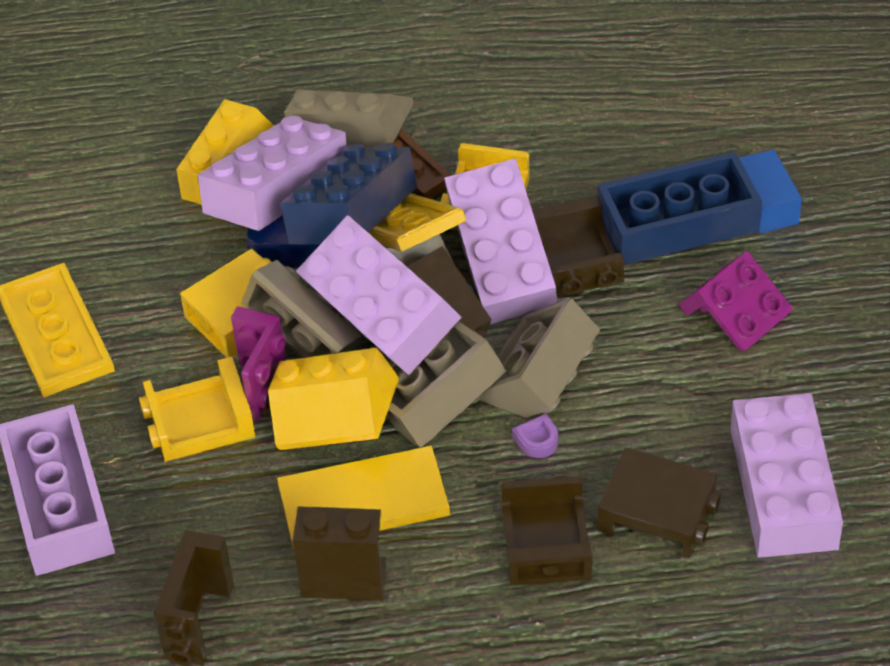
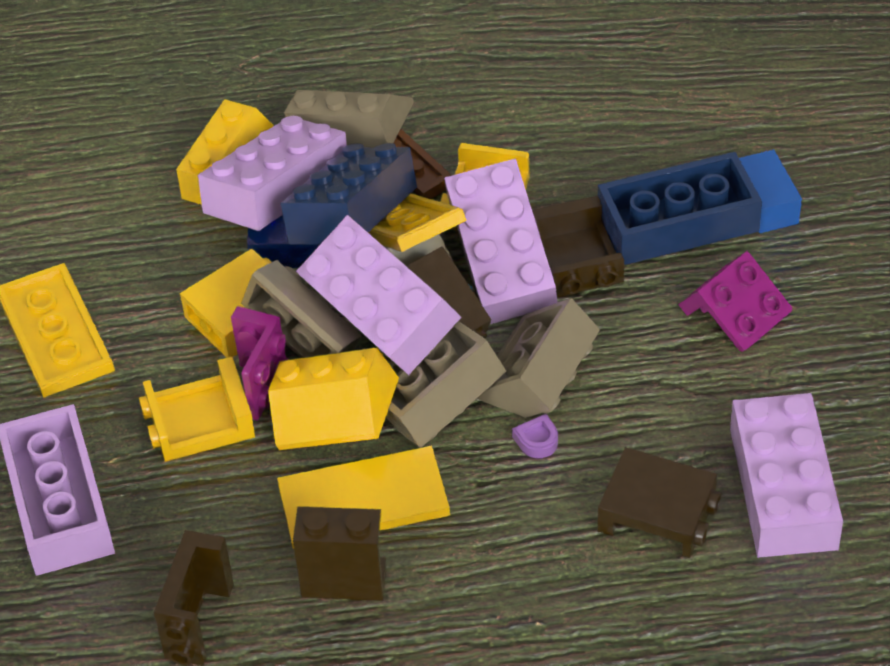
dark brown panel [501,476,592,586] -> none

